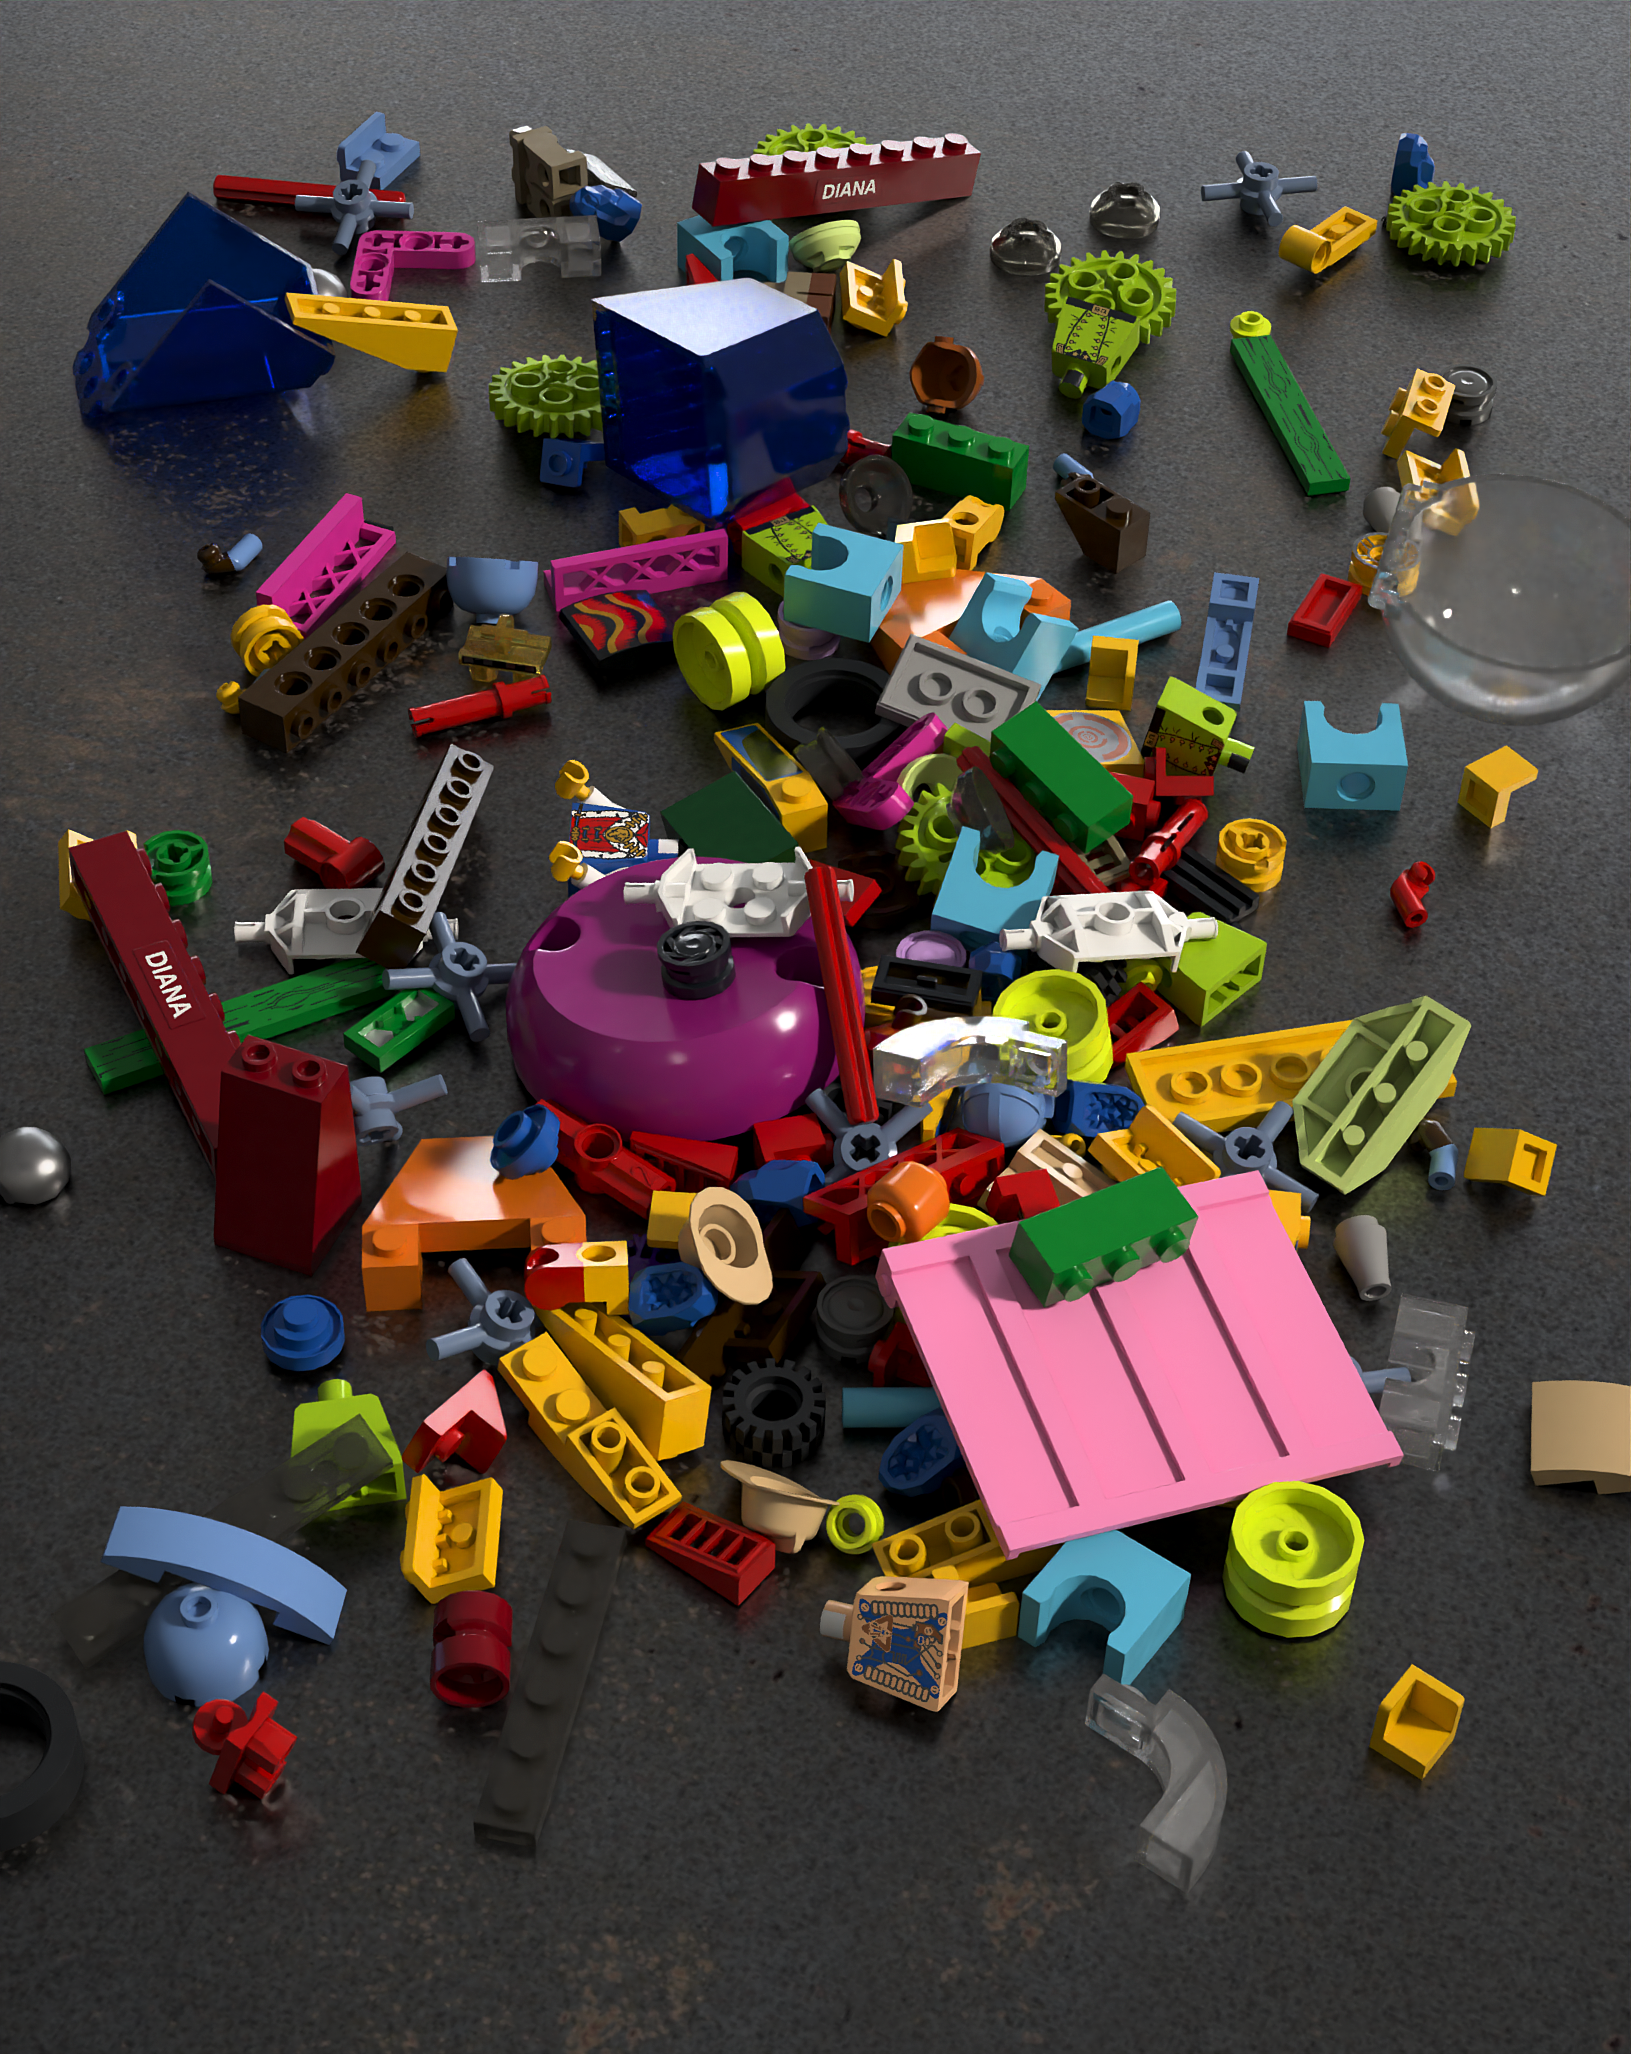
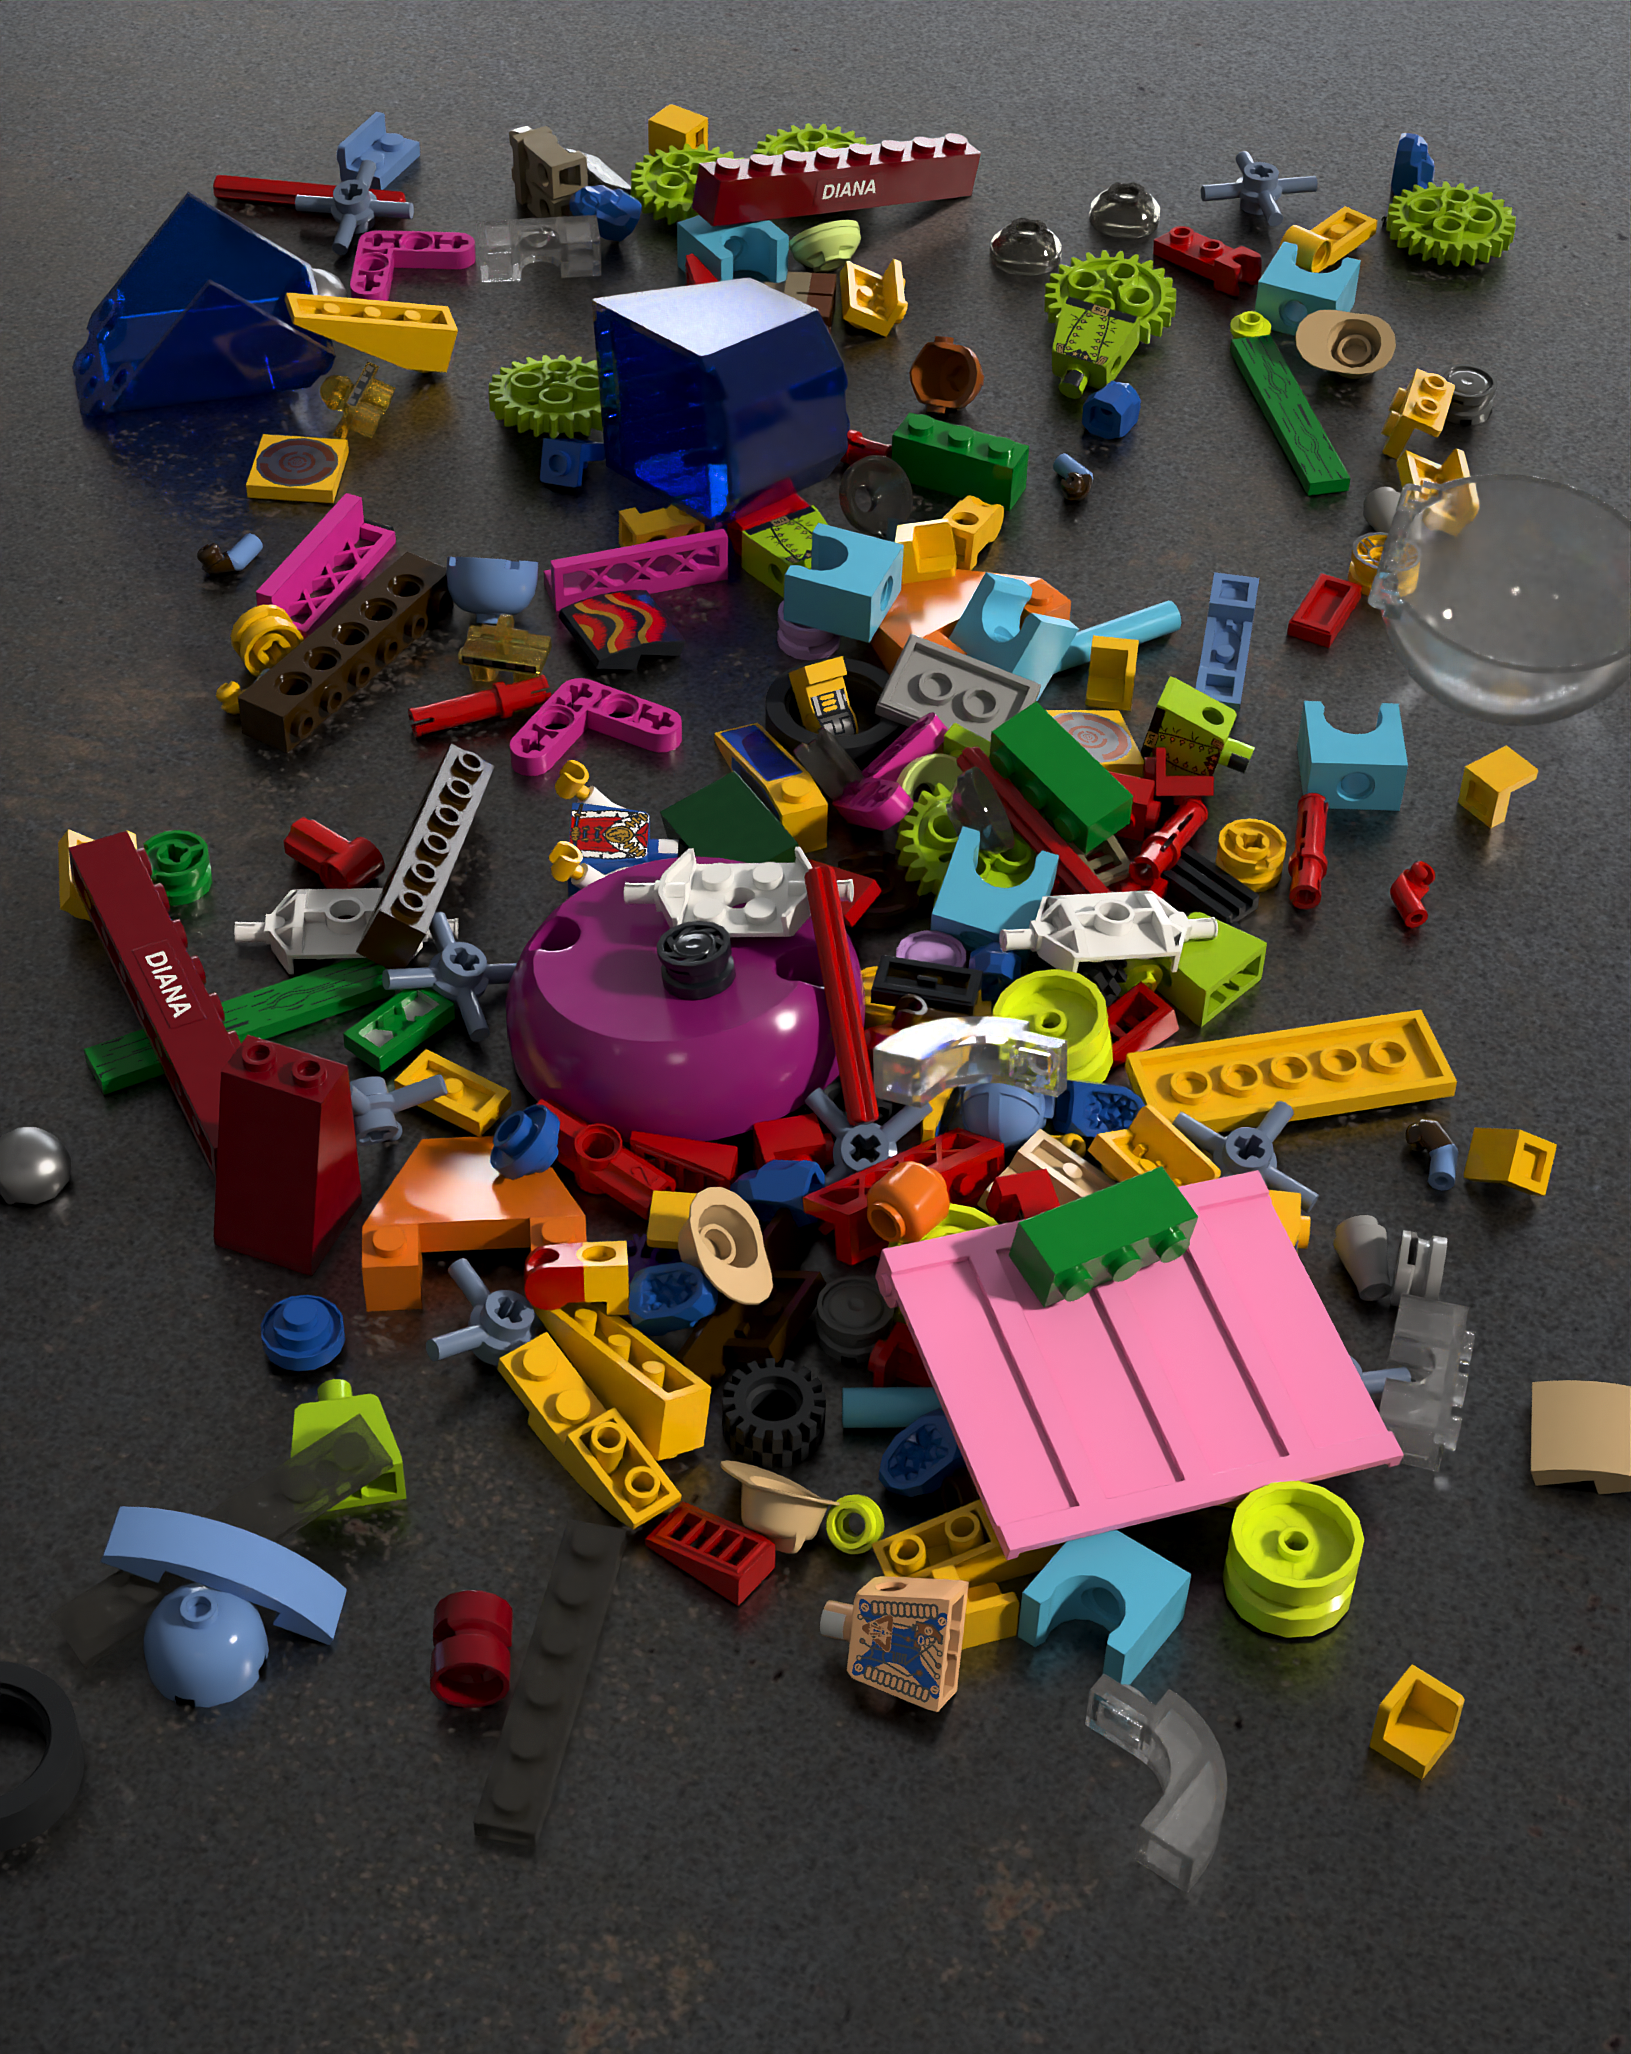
red hips [192,1691,298,1799] -> none
yellow bracket [400,1474,503,1604] -> none
red slope [402,1369,507,1474] -> none
neon yellow wheel [673,592,786,711] -> none
dark brown slope [1055,474,1151,574] -> none
yellowish green wedge [1292,996,1471,1195] -> none
none -> tile [246,434,349,503]
none -> clear yellow hips [320,362,396,439]
none -> yellow plate [394,1049,512,1137]
none -> dark pink beam [510,678,682,776]
none -> lime gear [631,144,744,225]
none -> yellow panel [648,104,708,156]
none -> yellow leg [788,656,858,736]
none -> red plate [1153,226,1262,296]
none -> medium azure piece [1255,242,1361,336]
none -> red pin [1288,793,1329,910]
none -> tan piece [1295,310,1396,379]
none -> light grey wheel [1390,1230,1447,1313]

